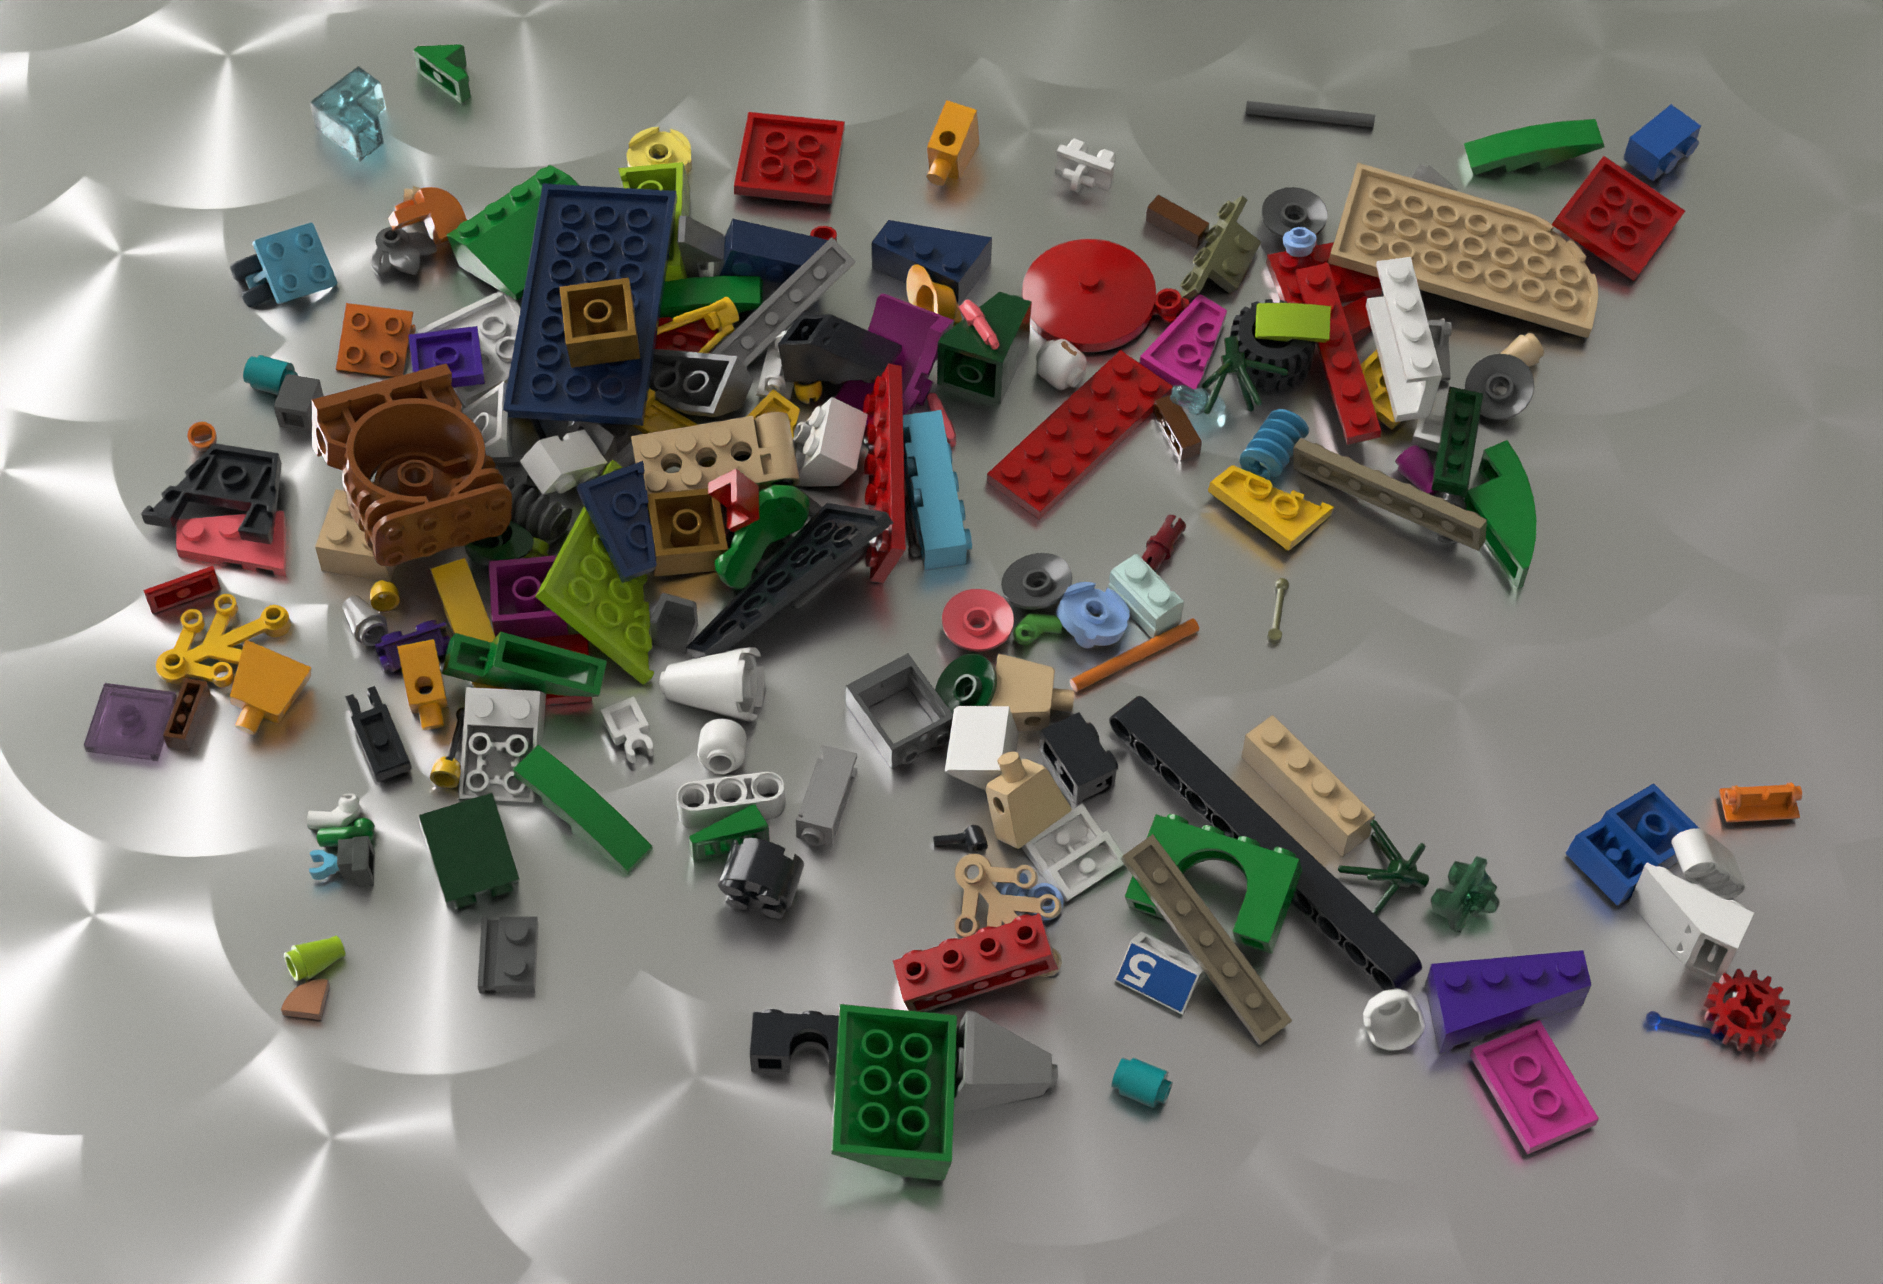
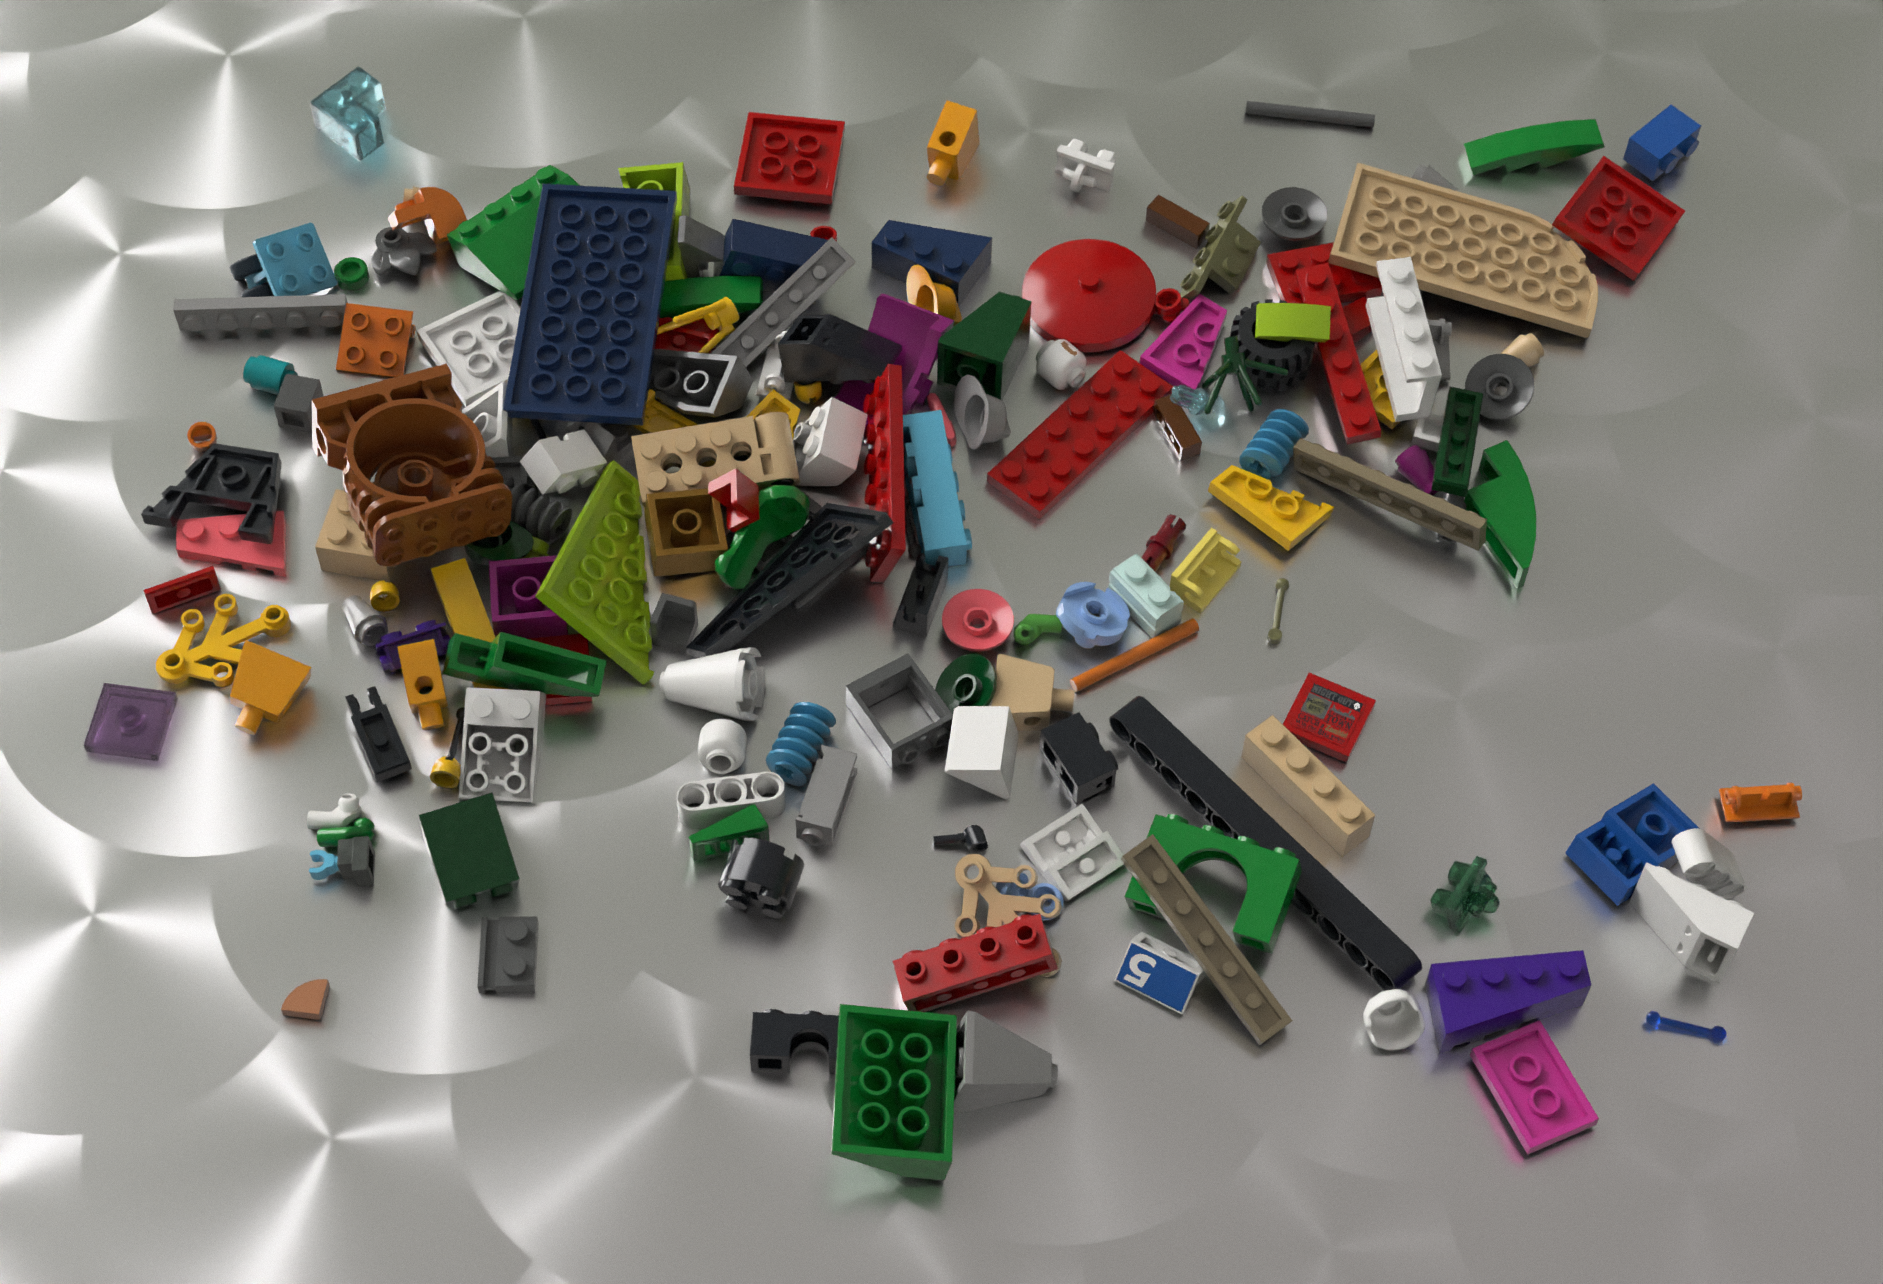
reddish brown piece [163,678,211,751] -> none
lime cone [284,935,346,981] -> none
dark purple plate [409,326,485,388] -> none
green slope [413,44,471,104] -> none
green slope [513,744,653,875] -> none
pearl gold brick [560,278,640,368] -> none
dark blue wing [577,461,657,583] -> none
white plate [600,696,654,763] -> none
light yellow plate [627,127,692,174] -> none
coral piece [958,300,1000,350] -> none
tan torso [985,751,1072,849] -> none
dark grey dish [1001,553,1072,609] -> none
teal brick [1111,1058,1173,1108] -> none
light blue plate [1283,227,1317,257] -> none
dark green plant [1338,820,1429,916] -> none
red gear [1703,969,1791,1052] -> none
none -> light grey plate [173,294,348,331]
none -> green tile [334,257,369,291]
none -> dark azure piece [766,702,836,786]
none -> black hinge [893,553,948,637]
none -> light grey piece [954,375,1011,450]
none -> light yellow hinge [1170,527,1241,614]
none -> red tile [1283,672,1376,763]

